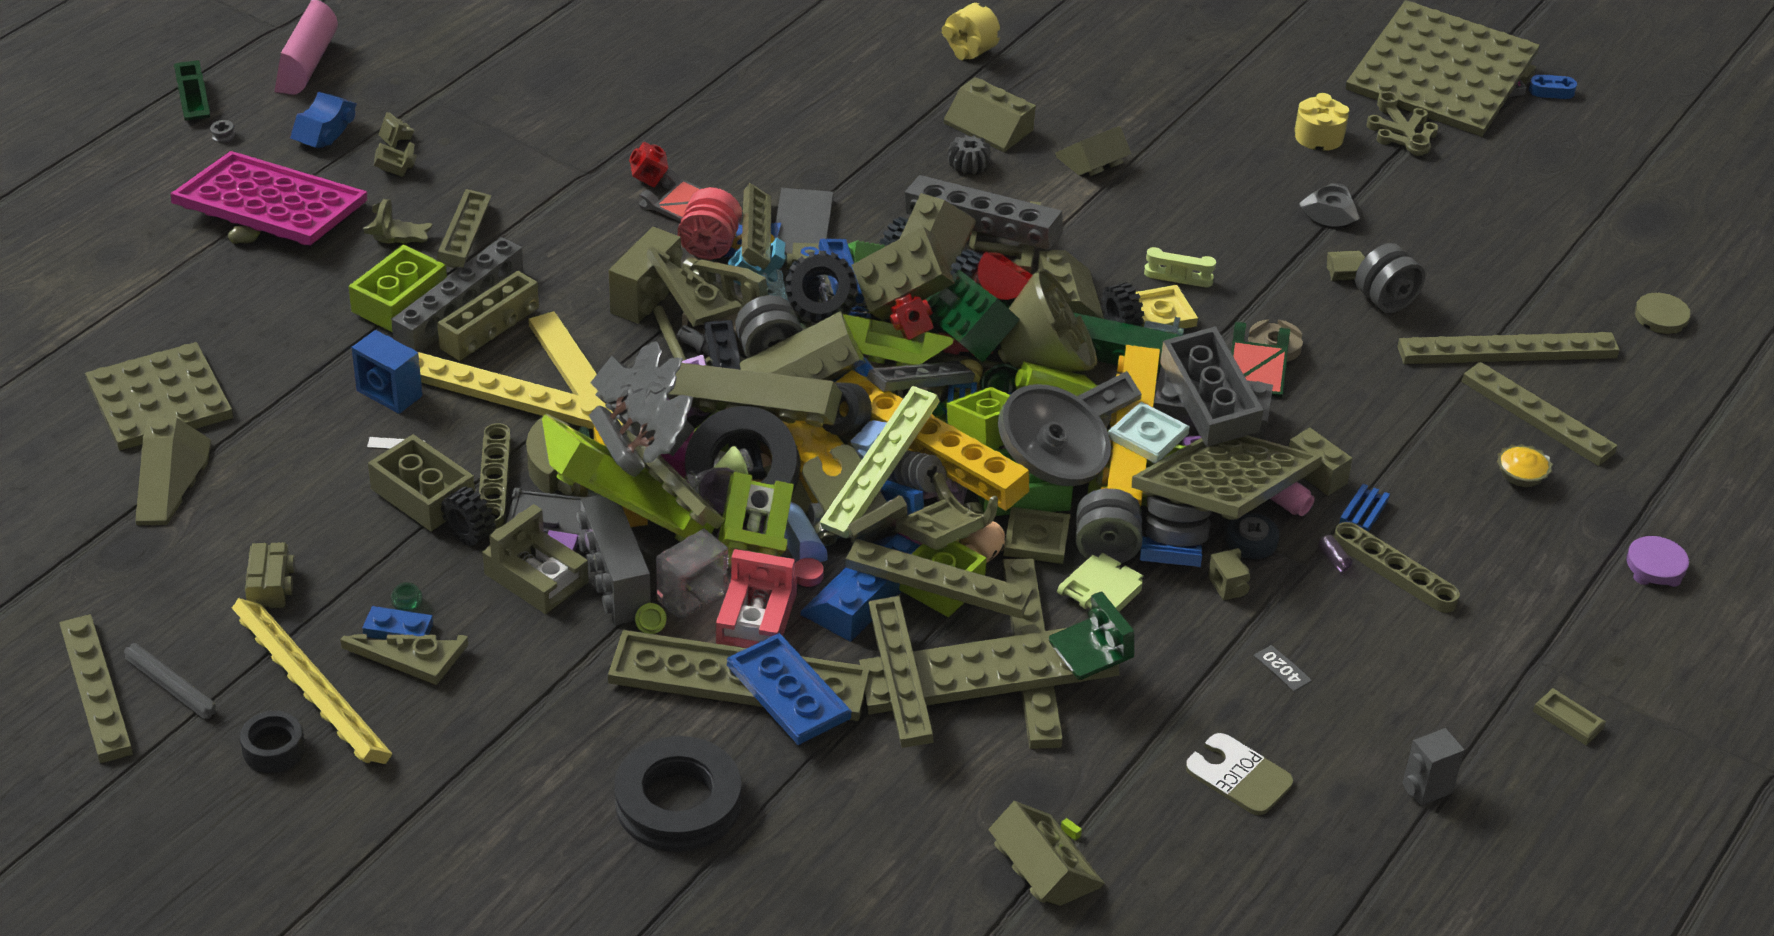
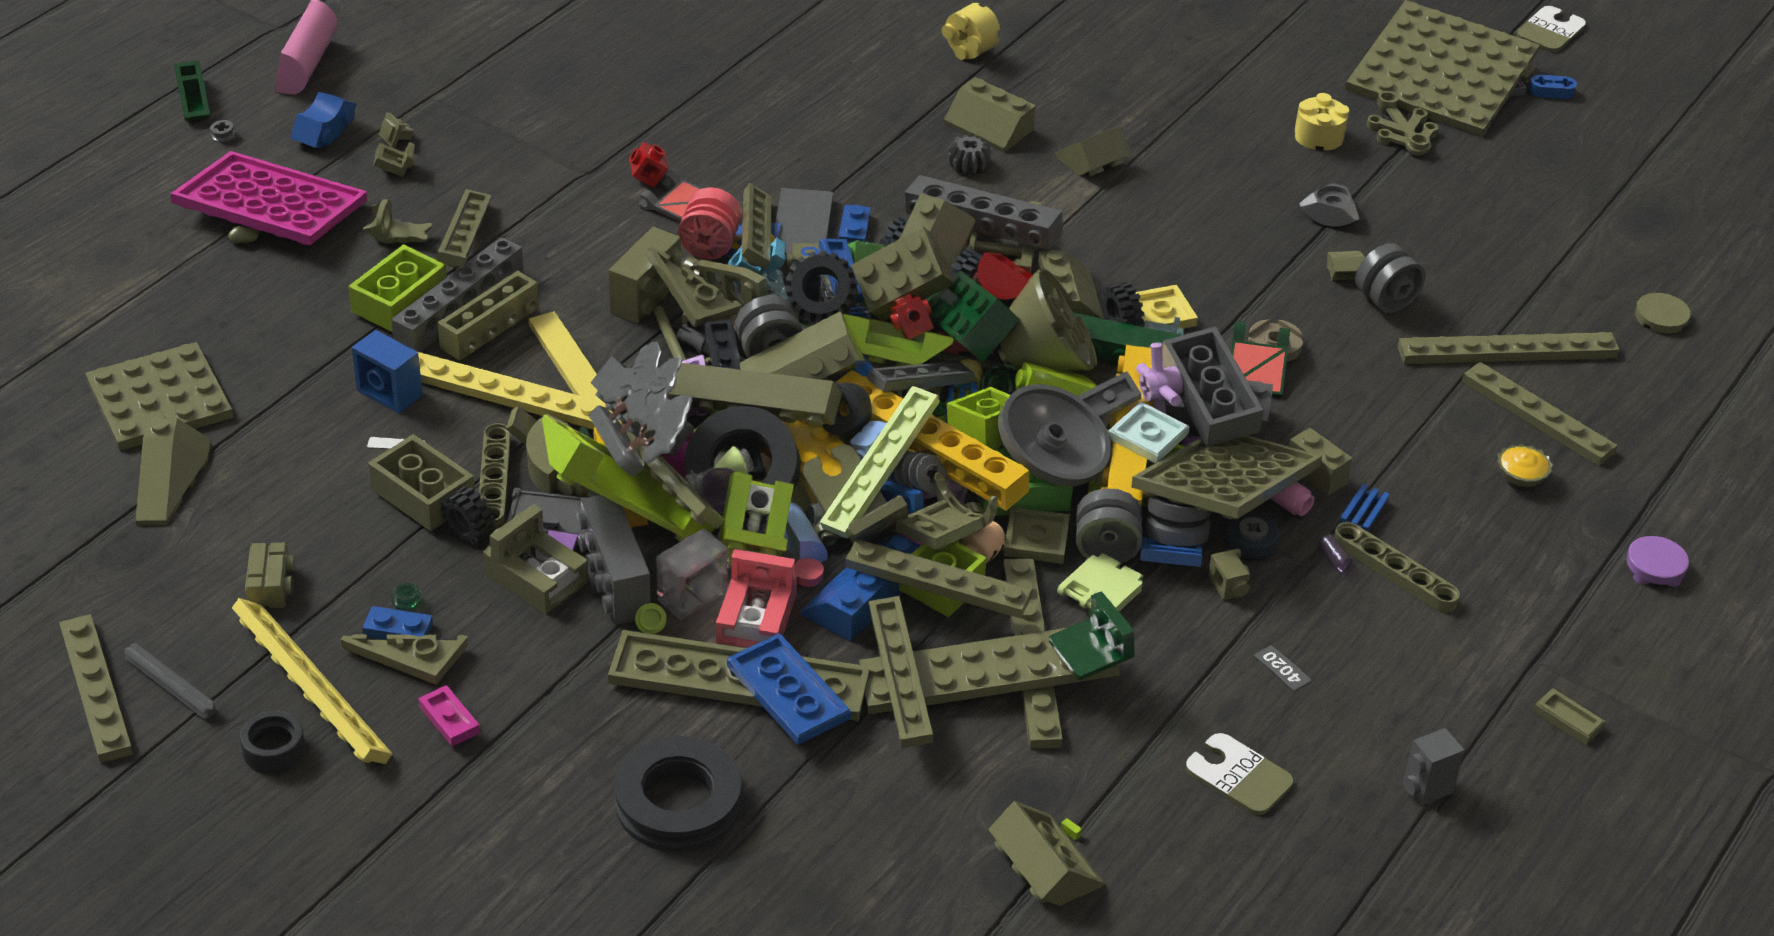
yellowish green plate [1144,247,1216,287] -> none
none -> dark pink plate [418,685,480,747]
none -> olive tile [506,406,537,445]
none -> blue plate [839,205,871,243]
none -> lavender bar [1136,343,1183,414]
none -> piece [1516,6,1585,53]

